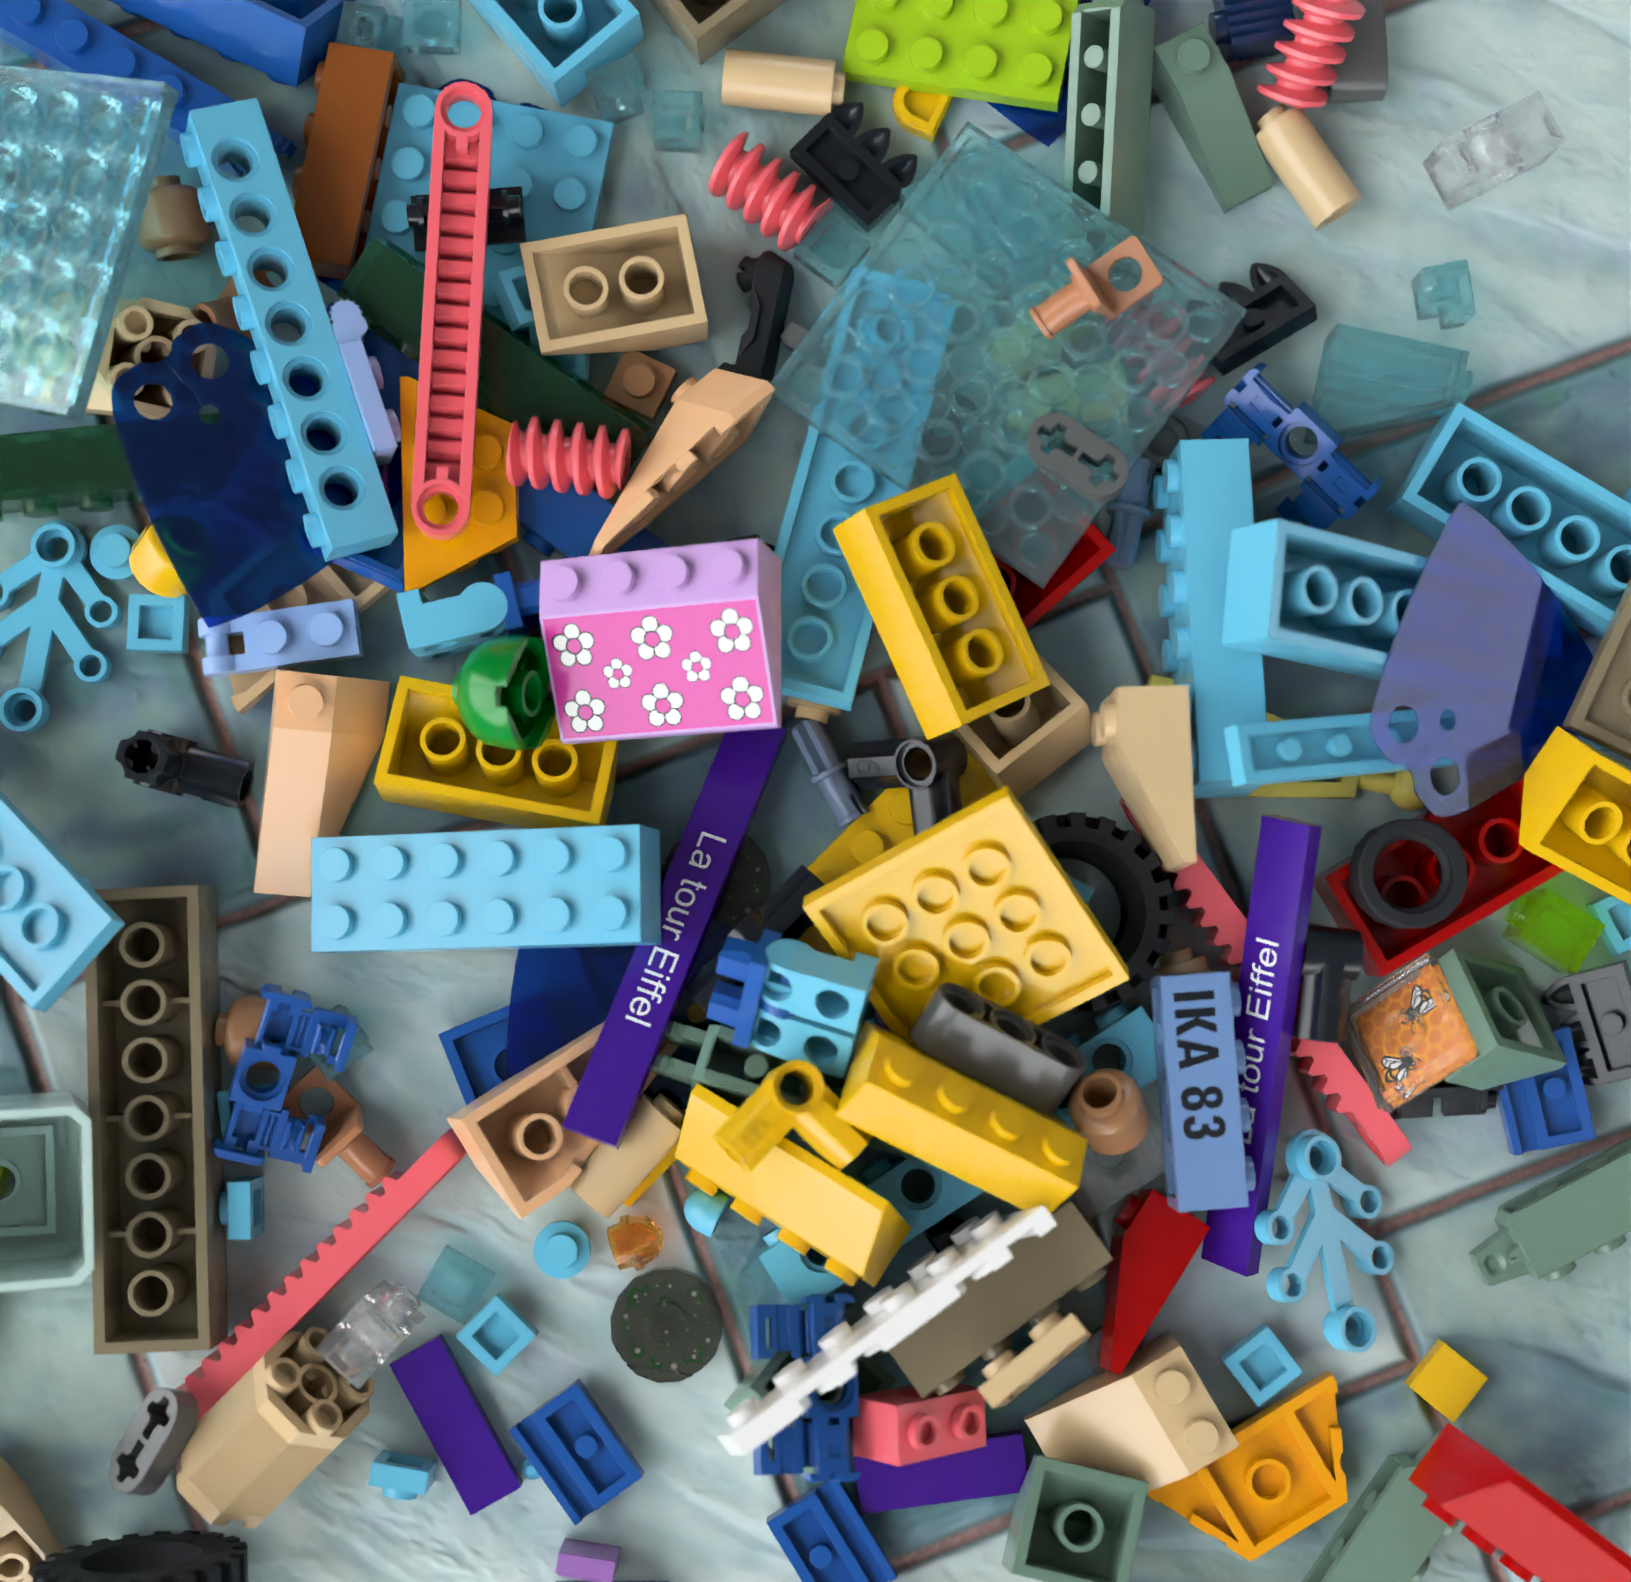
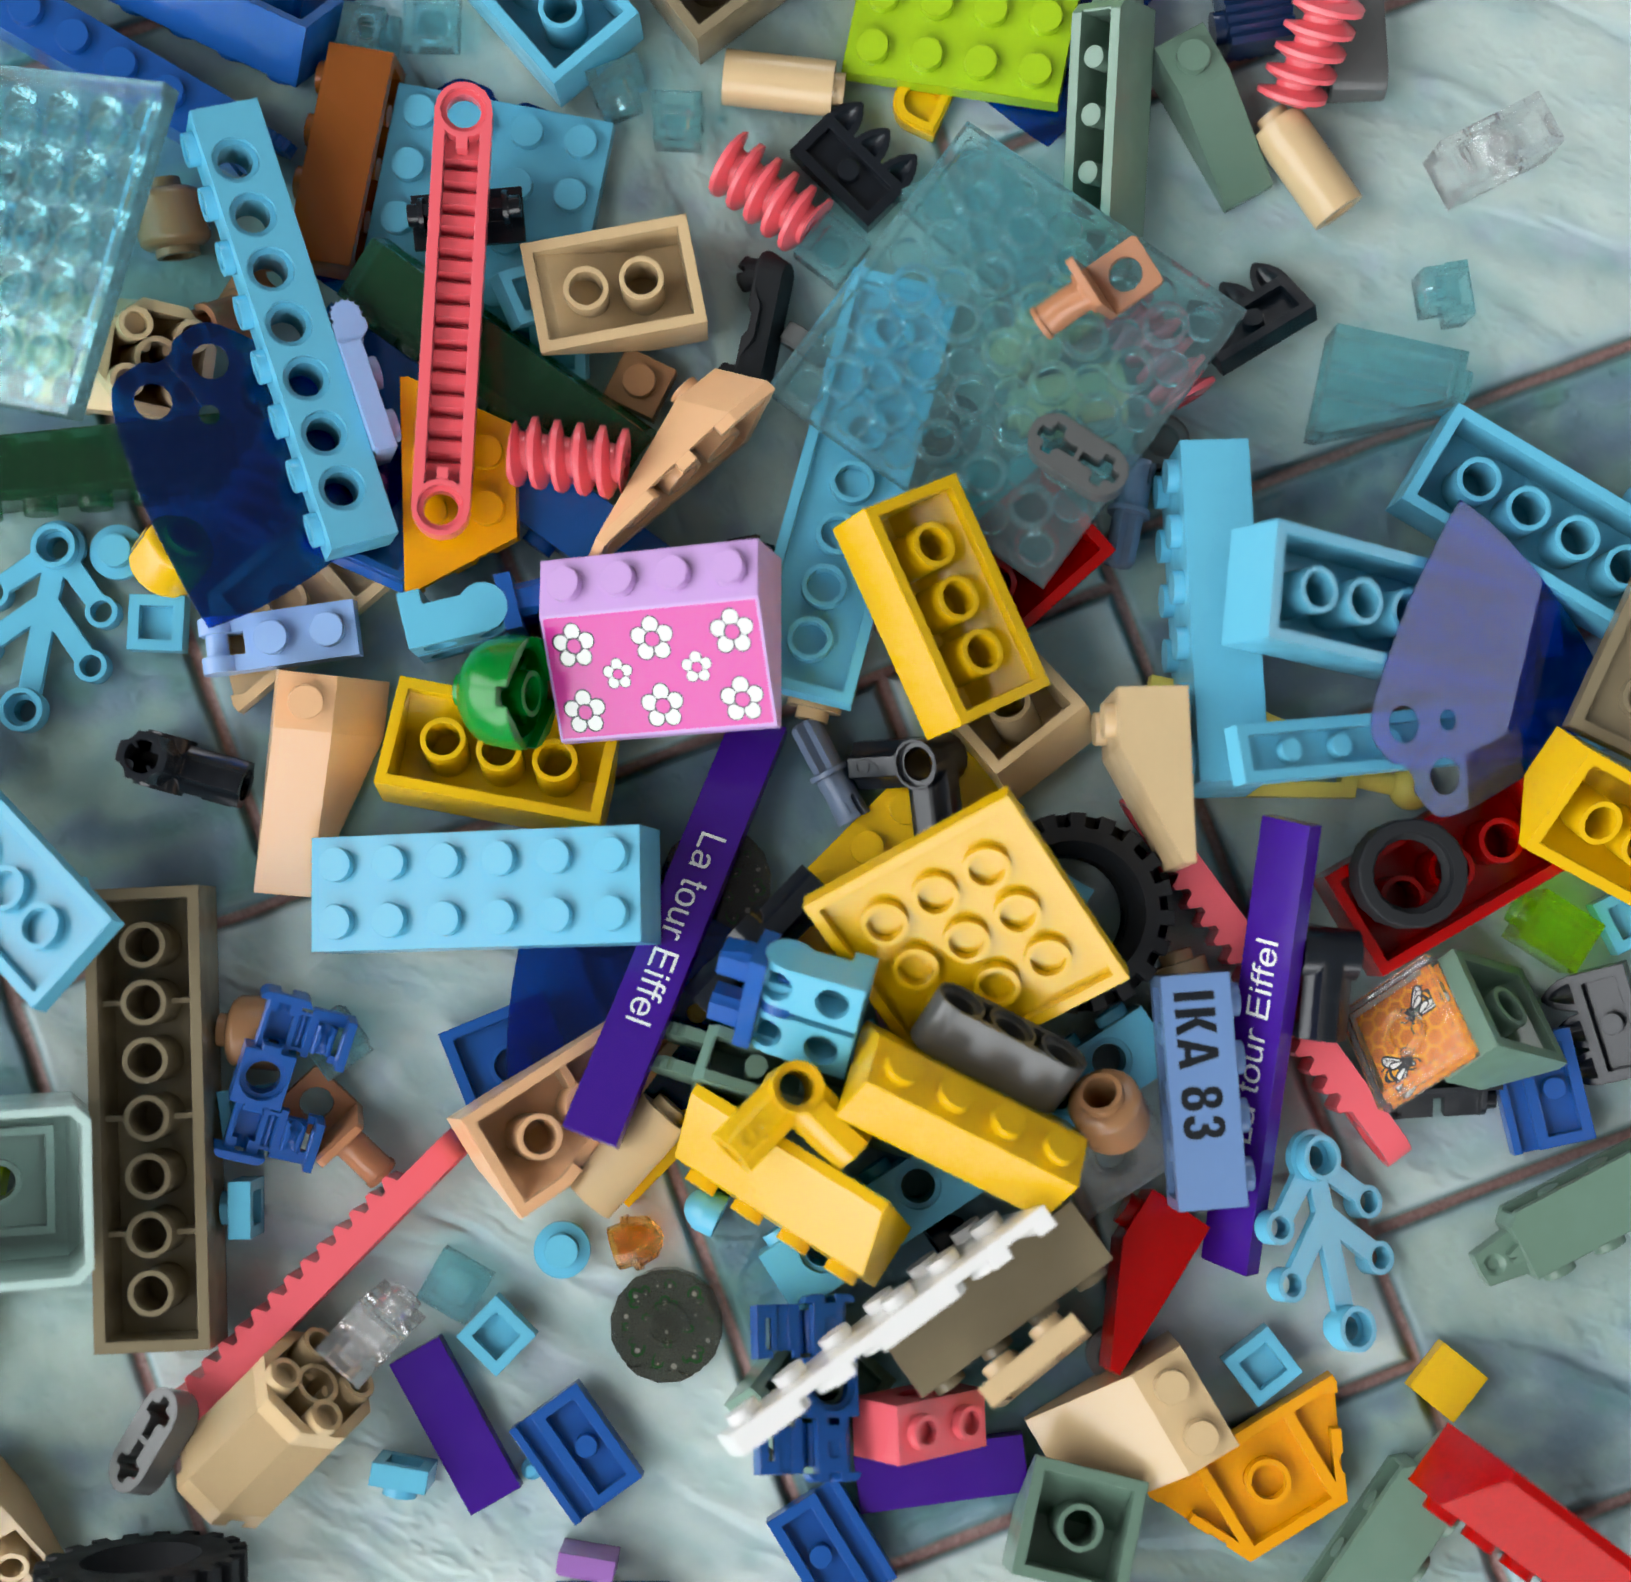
blue piece [1200,363,1384,531] -> none

